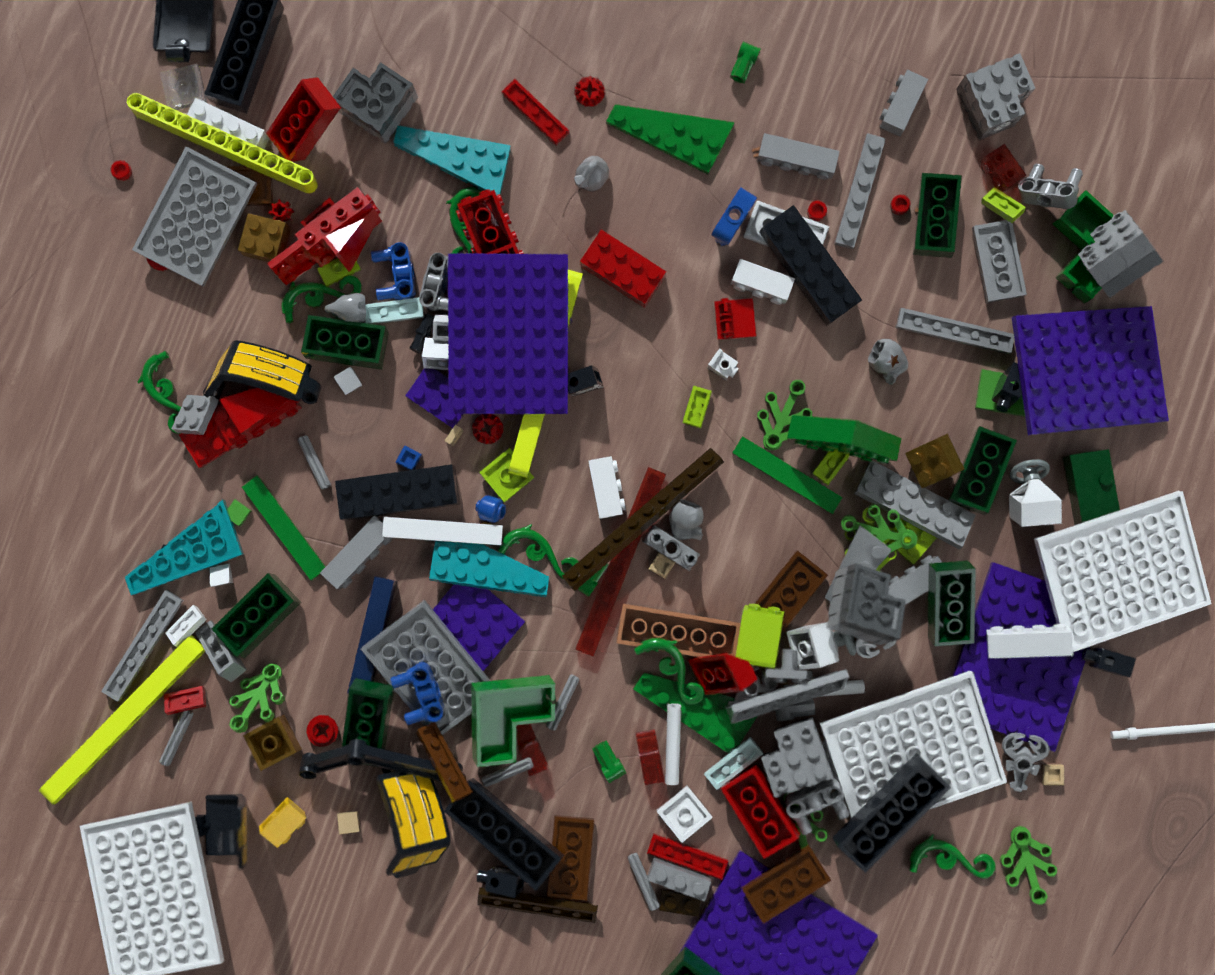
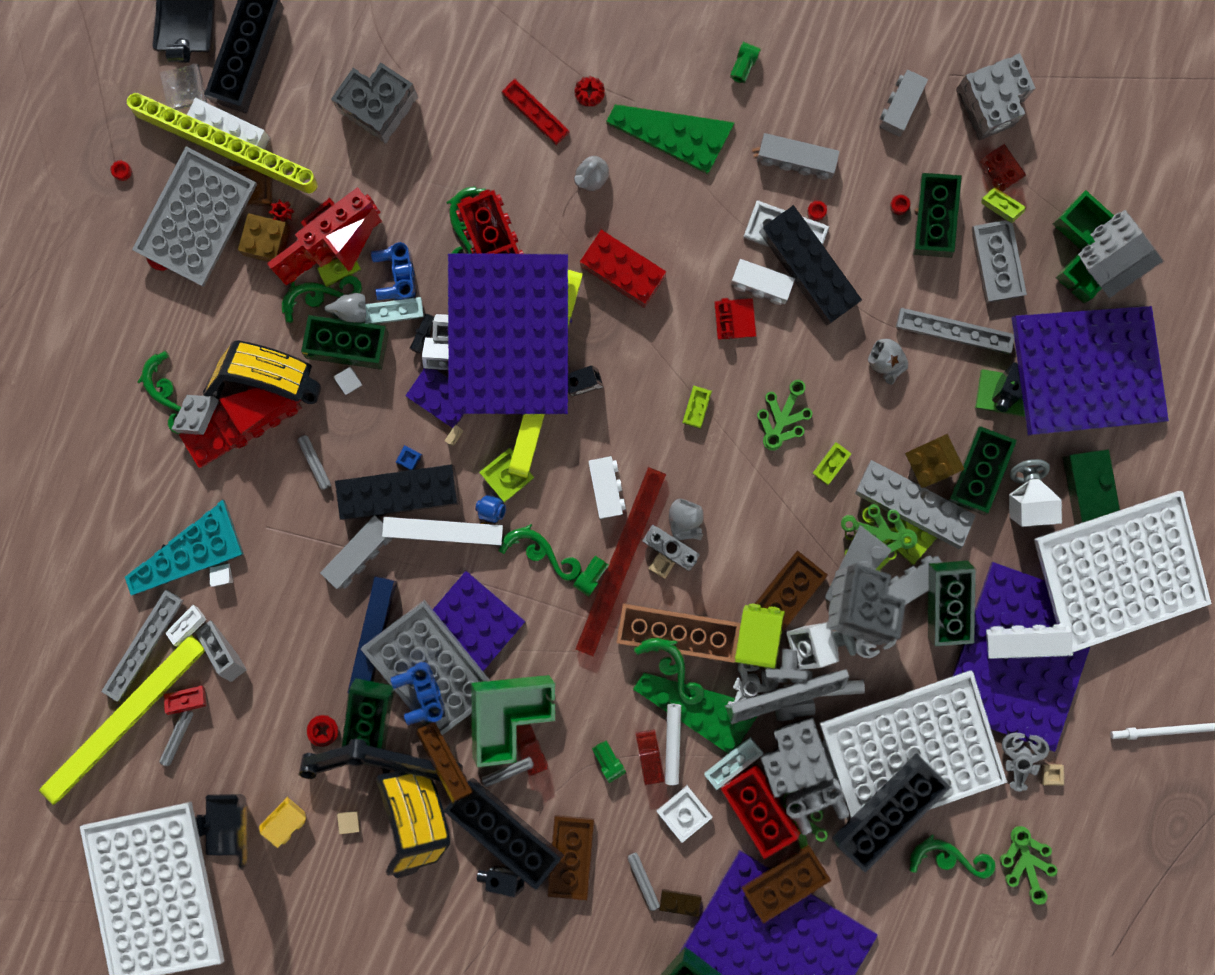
dark green brick [211,573,302,658] -> none
bright green tile [227,499,252,527] -> none
bright green plant [229,664,285,733] -> none
green tile [242,475,326,581] -> none
pearl gold brick [243,715,302,771] -> none
red brick [266,77,341,162] -> none
teal wing [394,126,511,195] -> none
light grey piece [419,253,448,311] -> none
teal wing [429,541,549,597] -> none
red gear [472,414,503,444] -> none
dark brown plate [477,887,598,923] -> none
light grey axle [546,674,579,731] -> none
dark brown plate [562,448,724,591] -> none
red tile [647,833,728,880] -> none
light grey brick [647,856,711,901] -> none
red slope [688,653,757,695] -> none
white brick [707,348,739,380] -> none
blue piece [711,187,758,246] -> none
green tile [732,436,843,514] -> none
green piece [787,415,902,464] -> none
light grey plate [834,133,886,249] -> none
light grey piece [1018,164,1083,209] -> none
black torso [1082,648,1136,678] -> none

